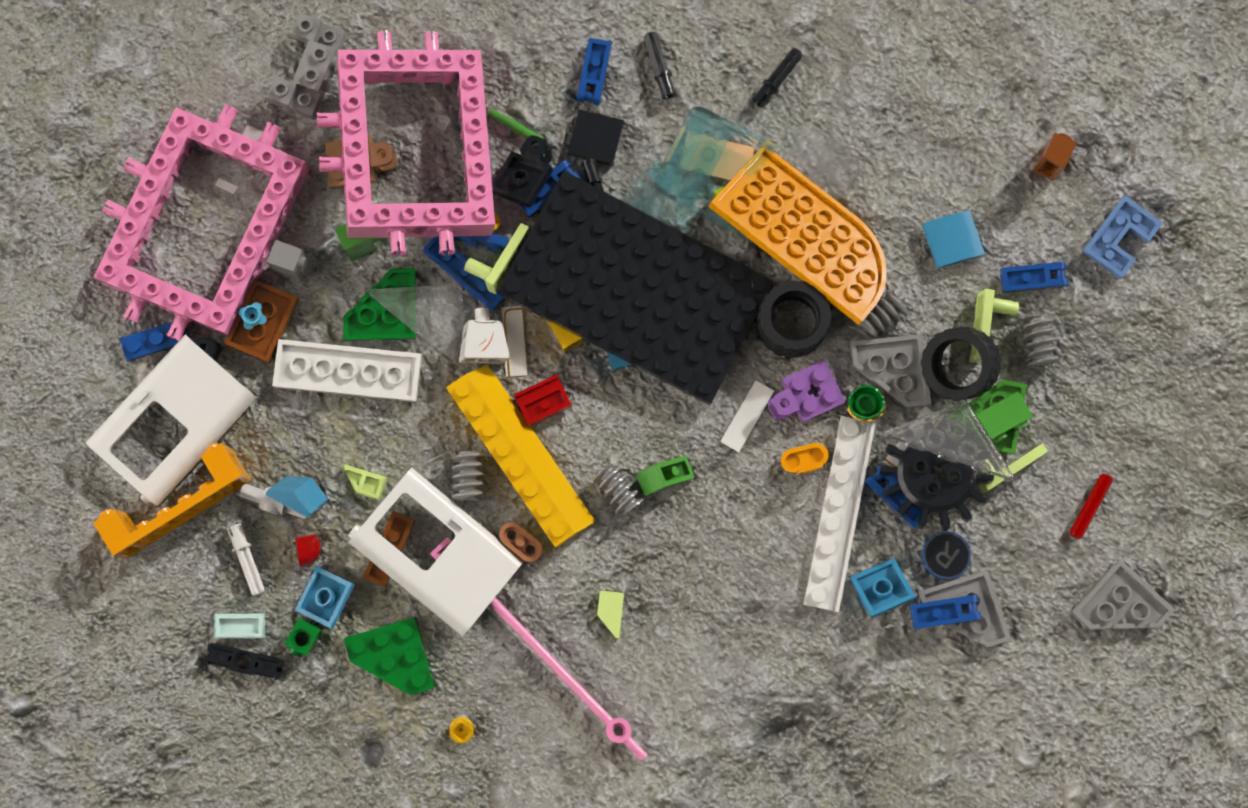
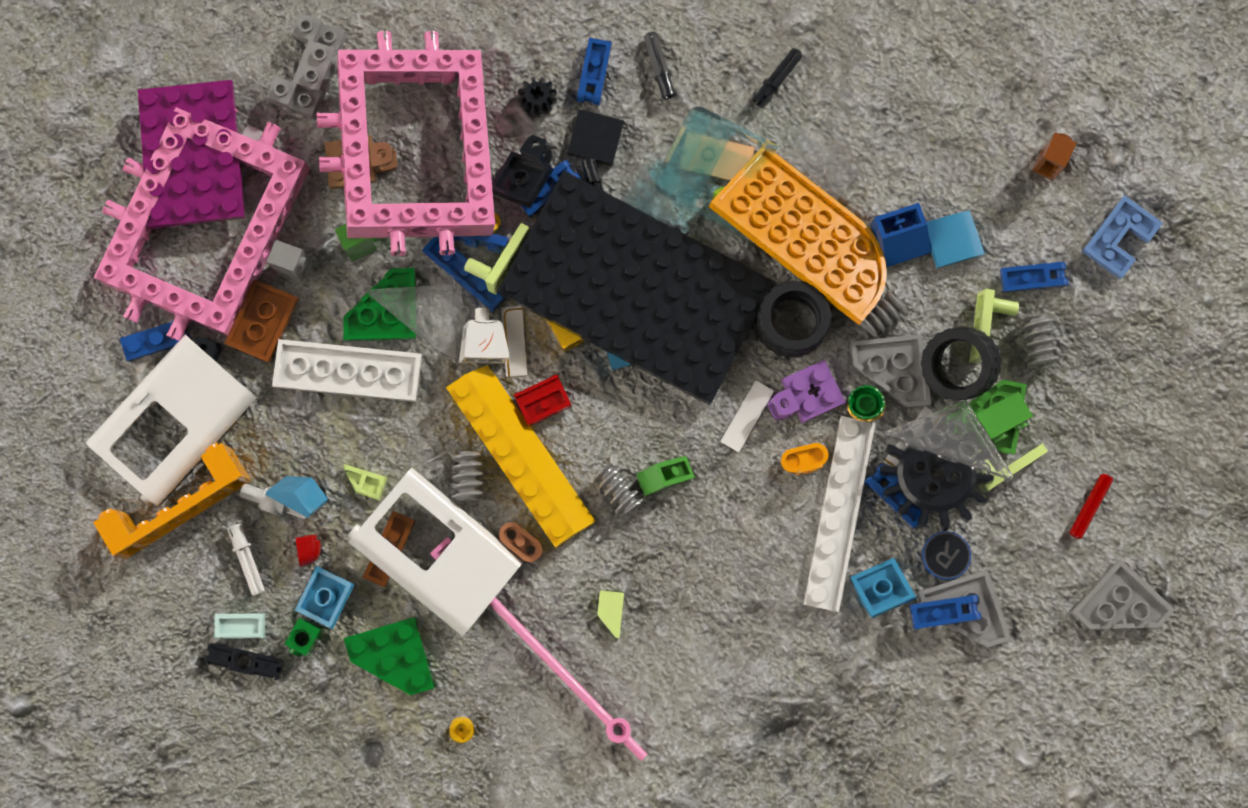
medium azure plate [239,302,267,330] -> none
bright green piece [487,108,544,146] -> none
none -> magenta plate [137,79,245,229]
none -> black gear [518,76,557,117]
none -> blue slope [870,203,931,268]

